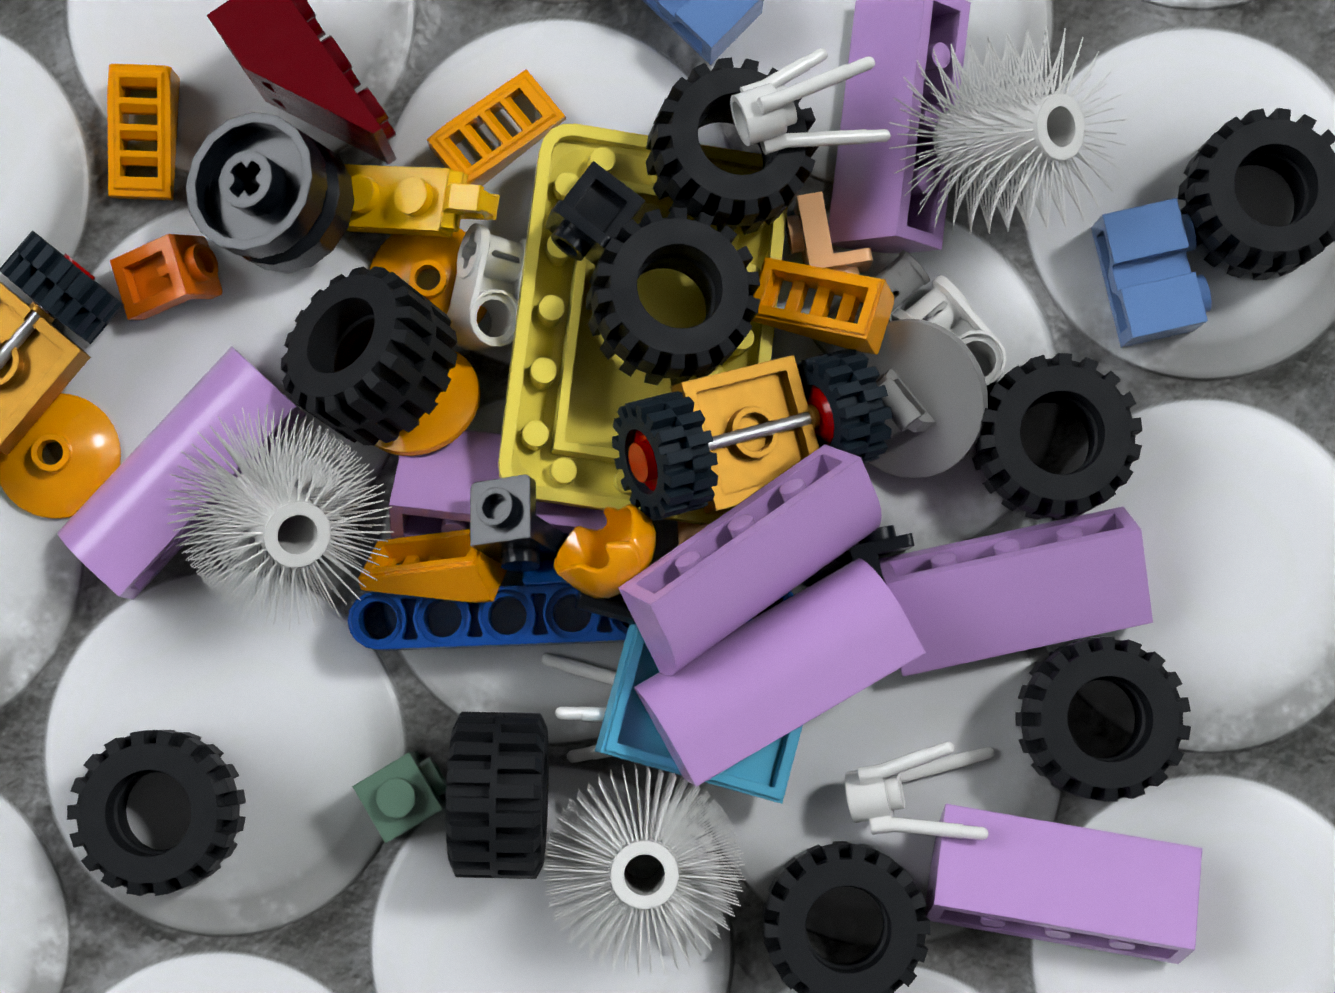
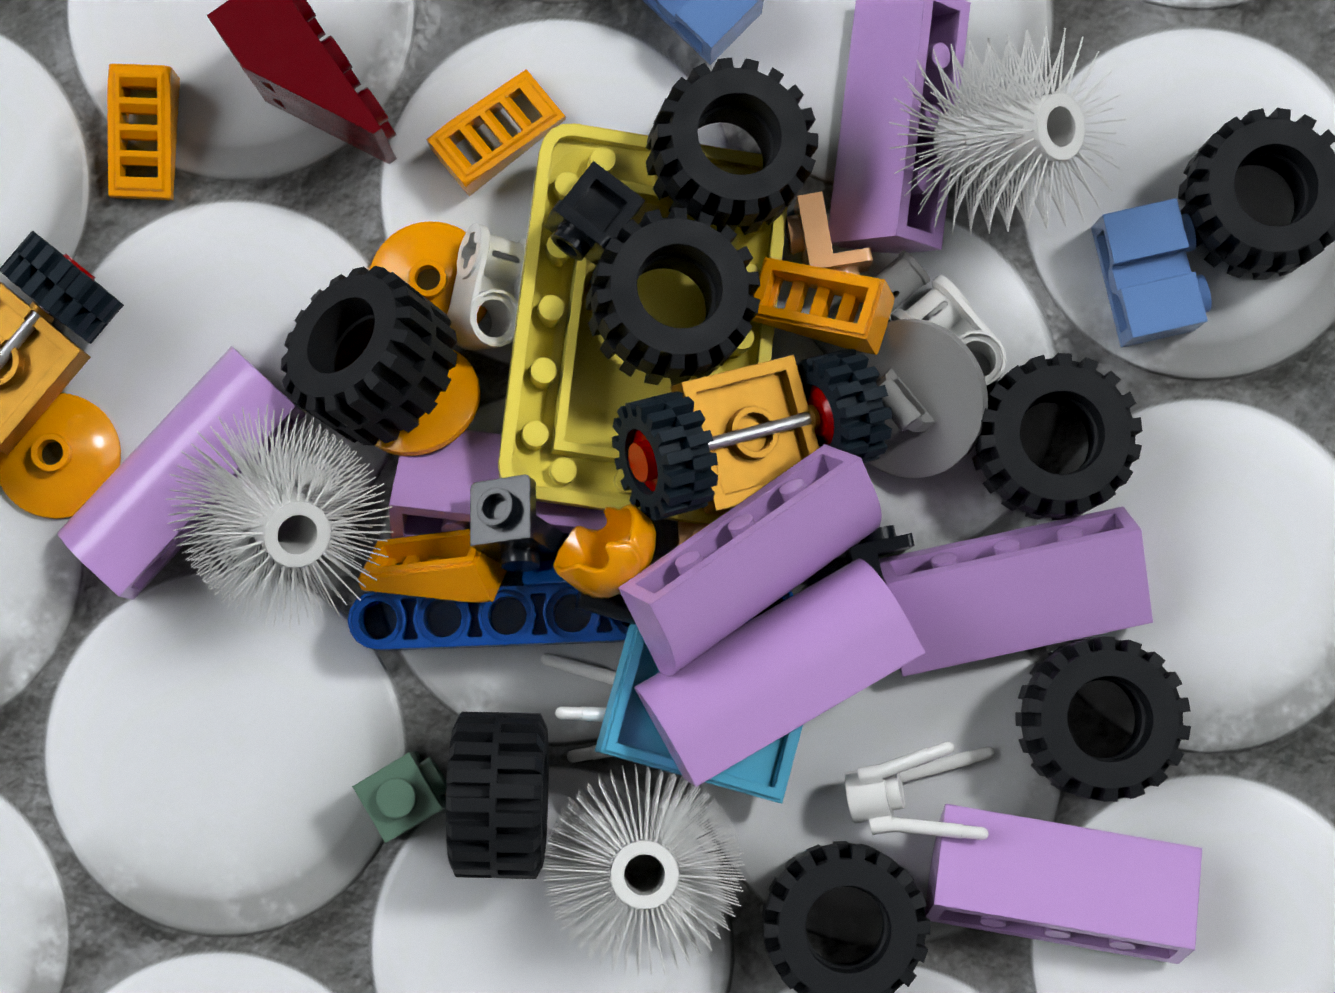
black tyre [67,730,246,896] -> none
orange bracket [110,234,223,320] -> none
black wheel [186,112,354,273] -> none
yellow hinge [344,164,500,237] -> none
white plant [730,48,891,155] -> none

